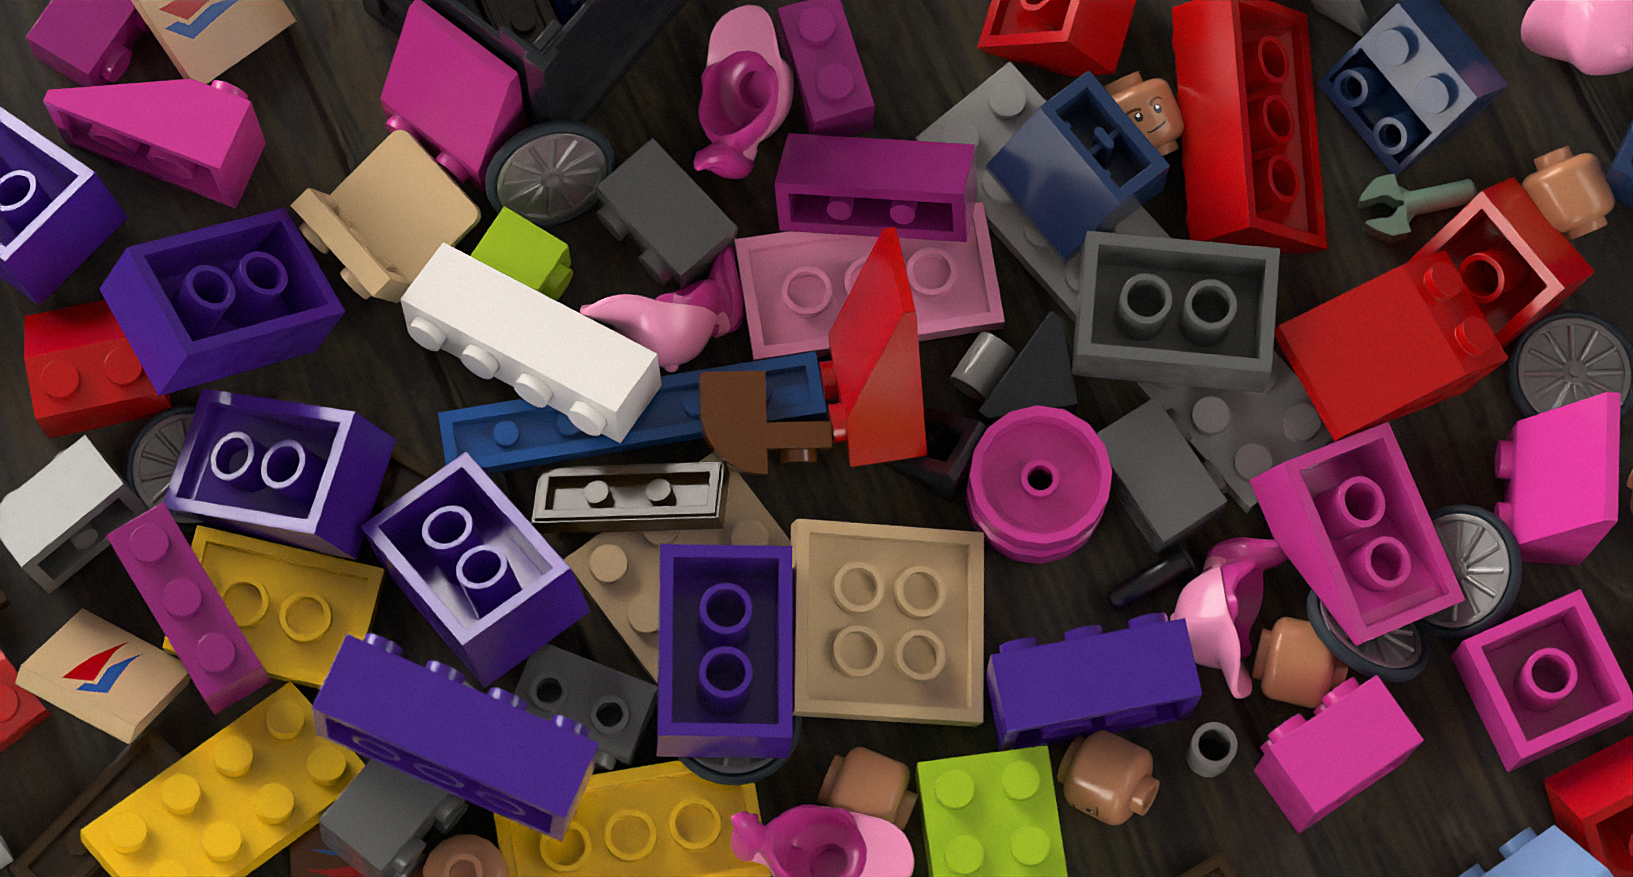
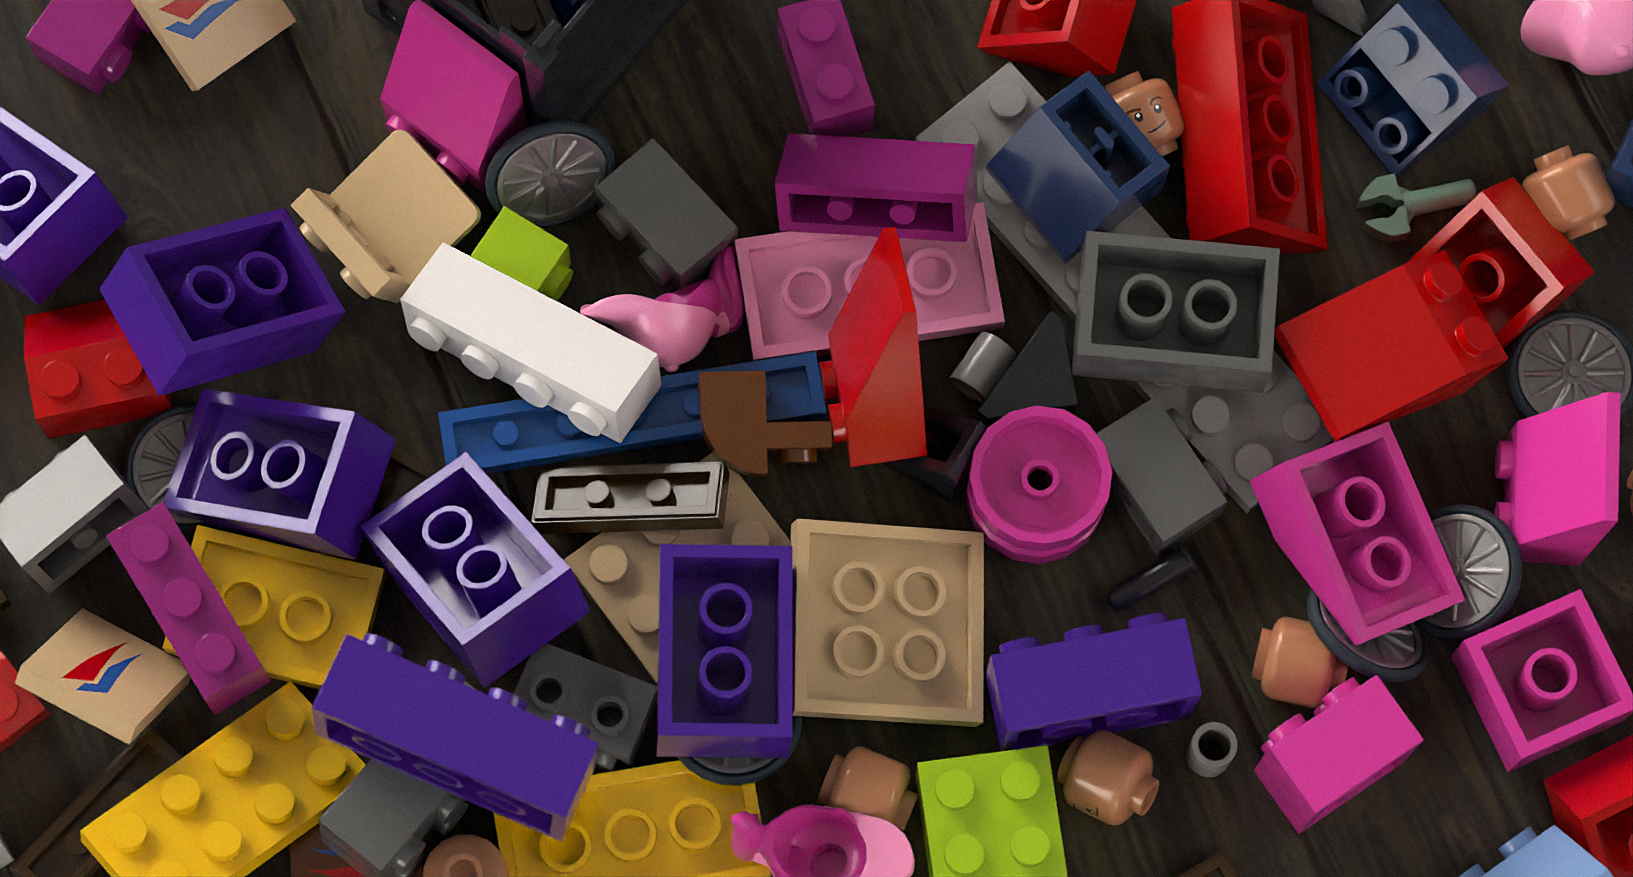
dark pink slope [43,79,266,209] -> none
dark pink hair [693,5,794,179] -> none
hair [1170,537,1288,698] -> none

